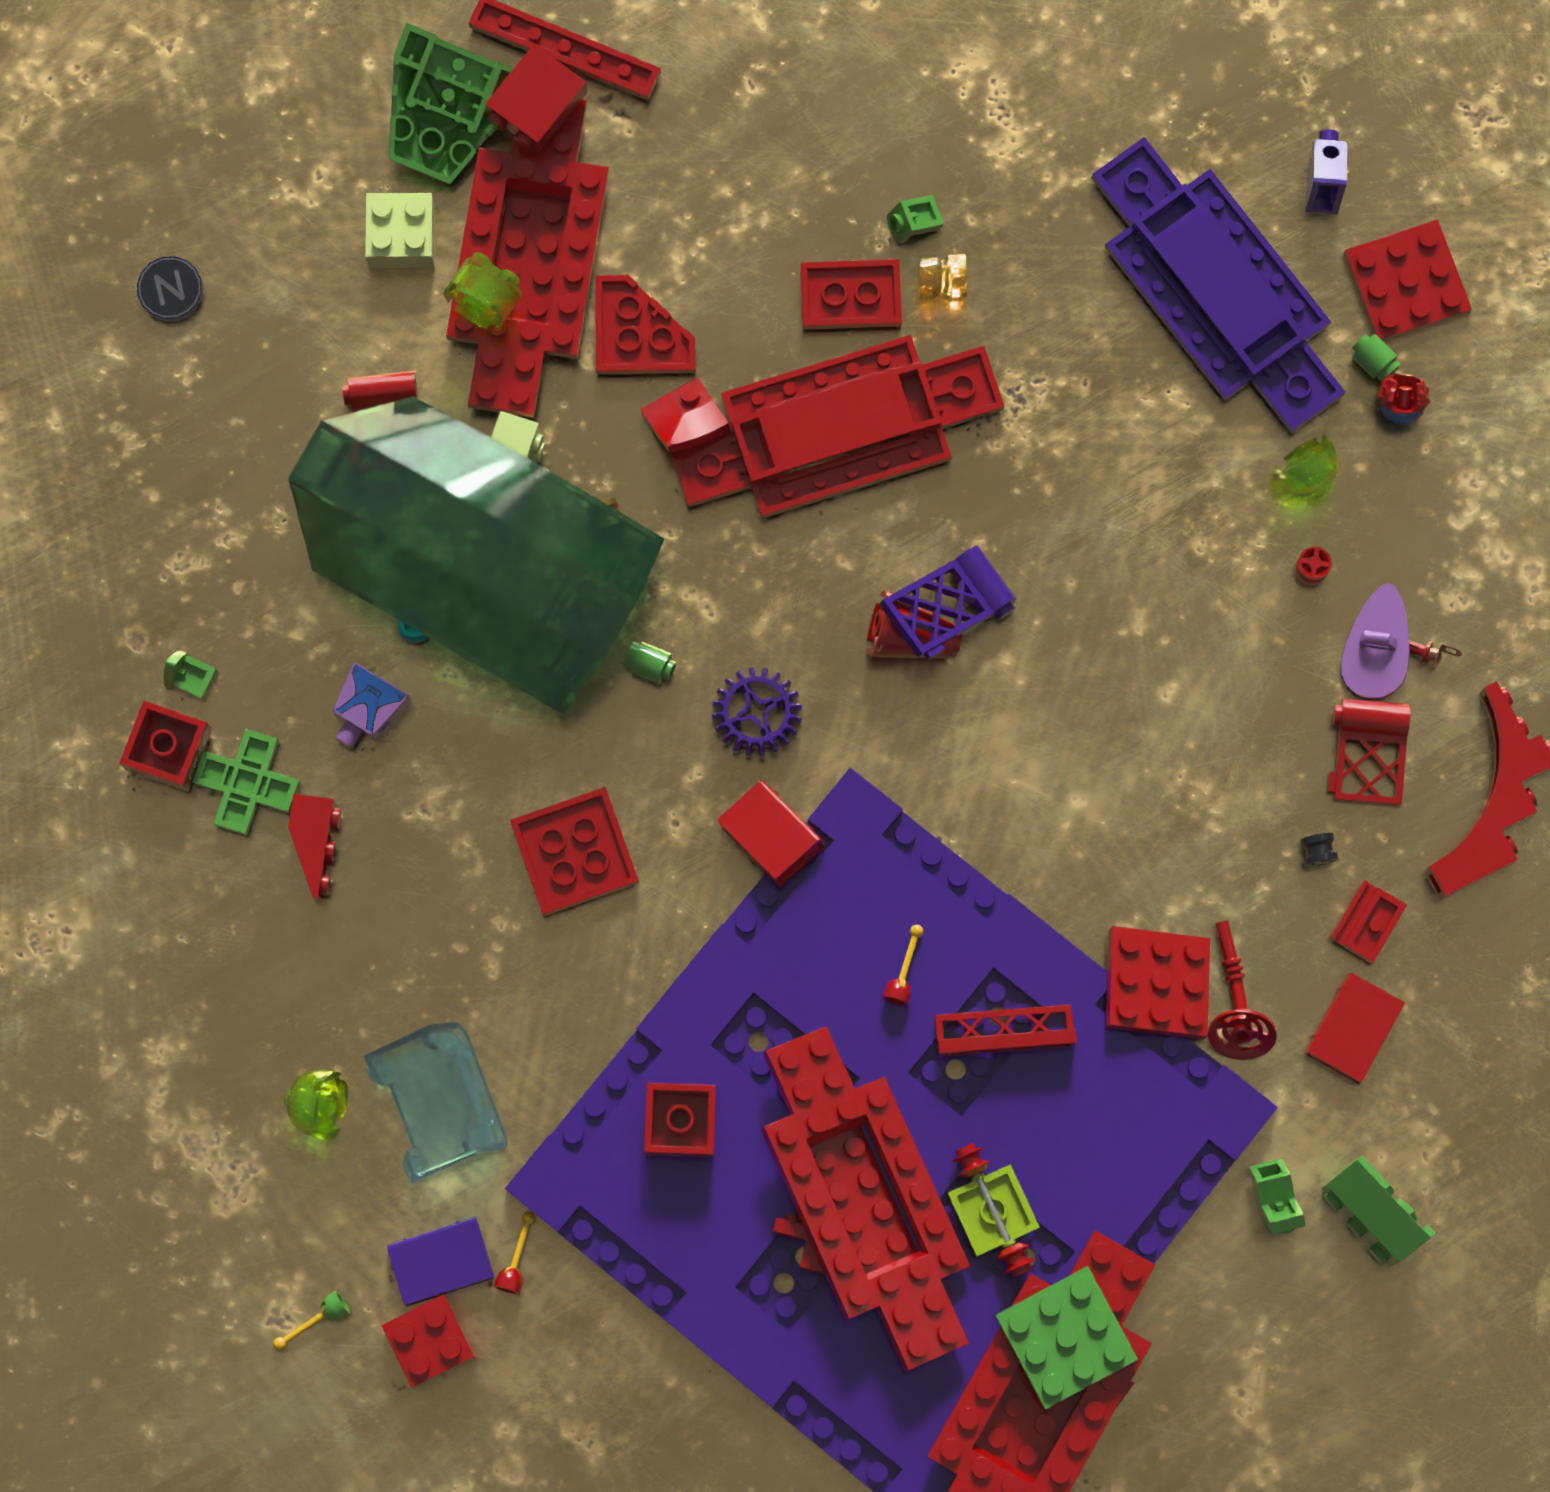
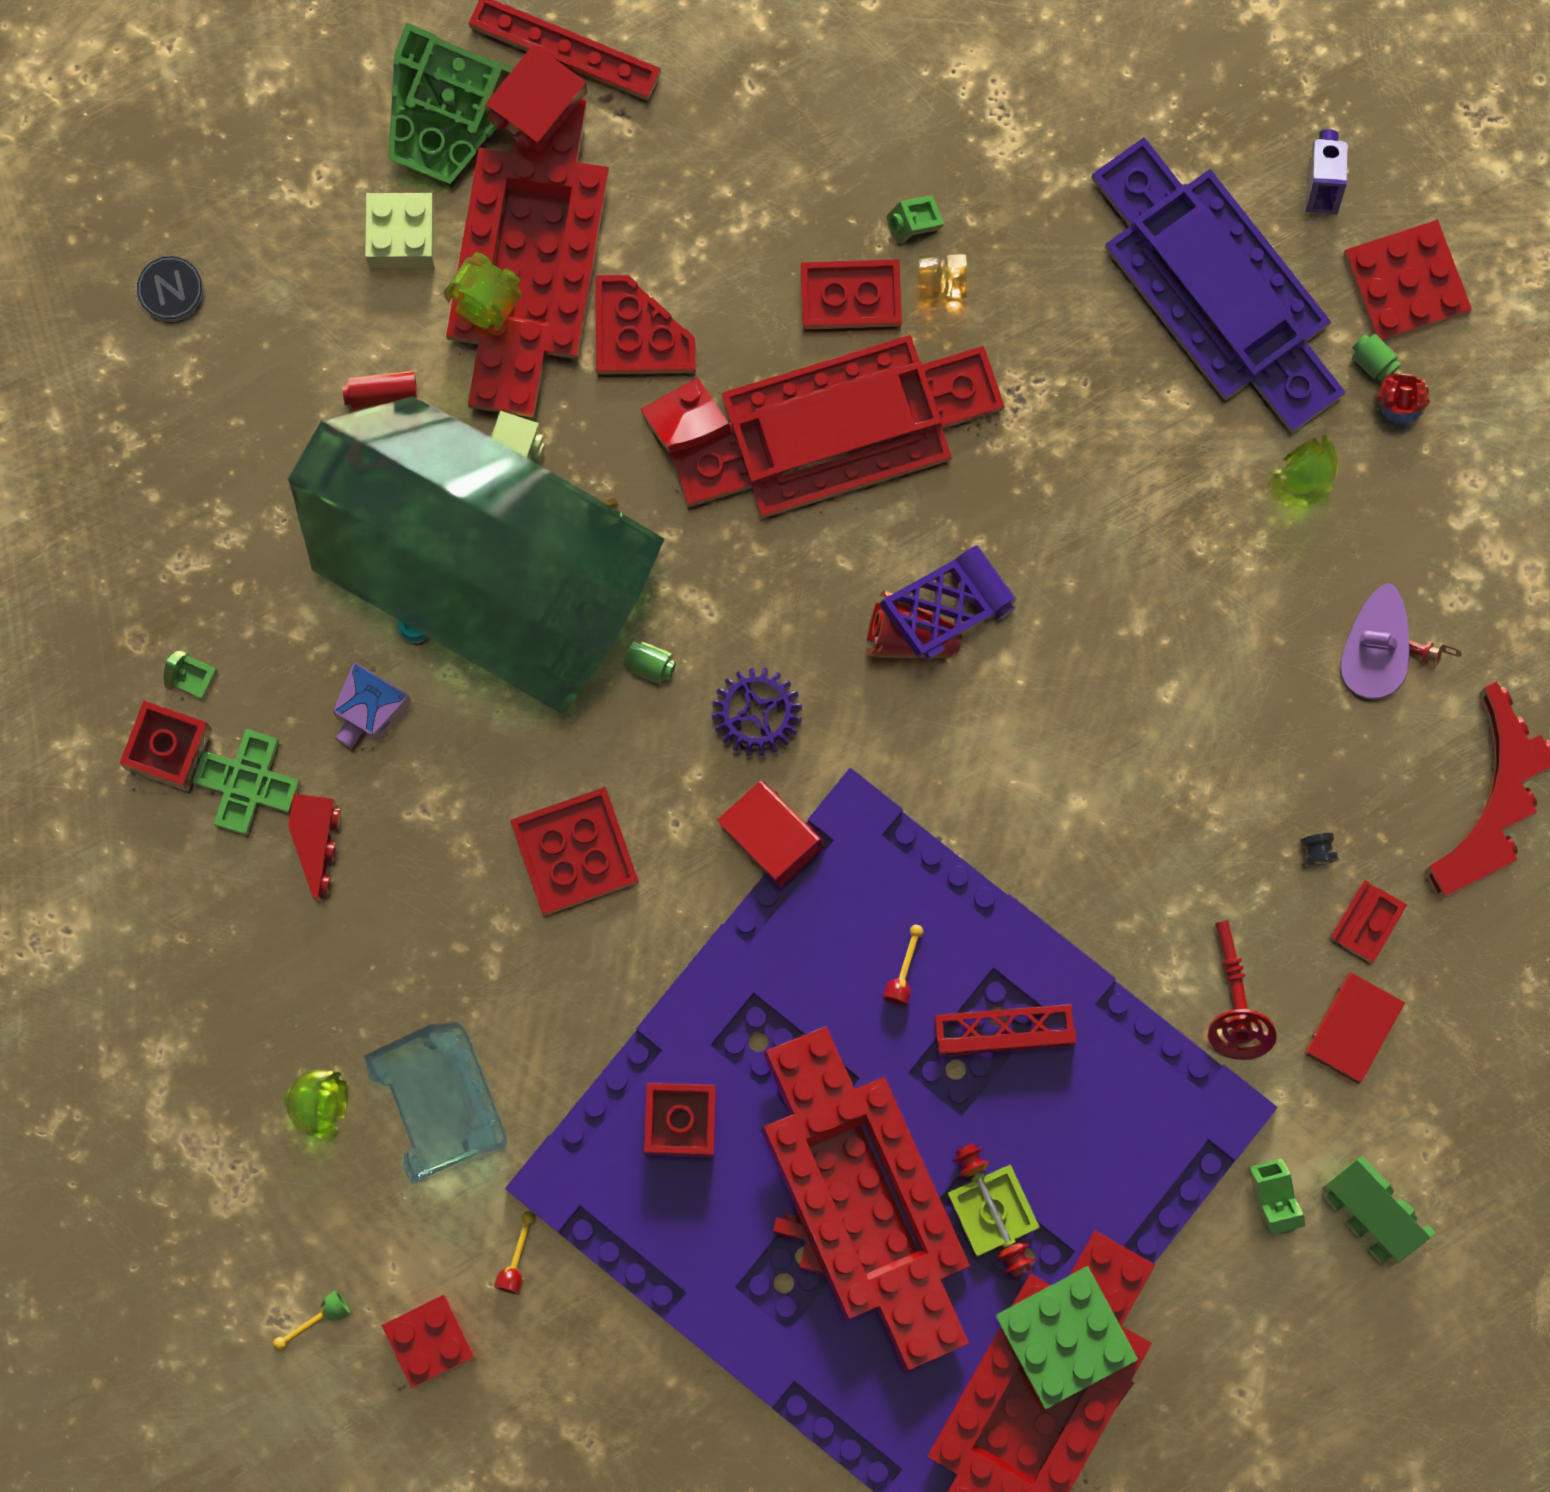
dark purple piece [387,1216,495,1307] -> none
red plate [1105,926,1210,1040] -> none
red wheel [1295,546,1332,584] -> none
red piece [1327,698,1411,805] -> none

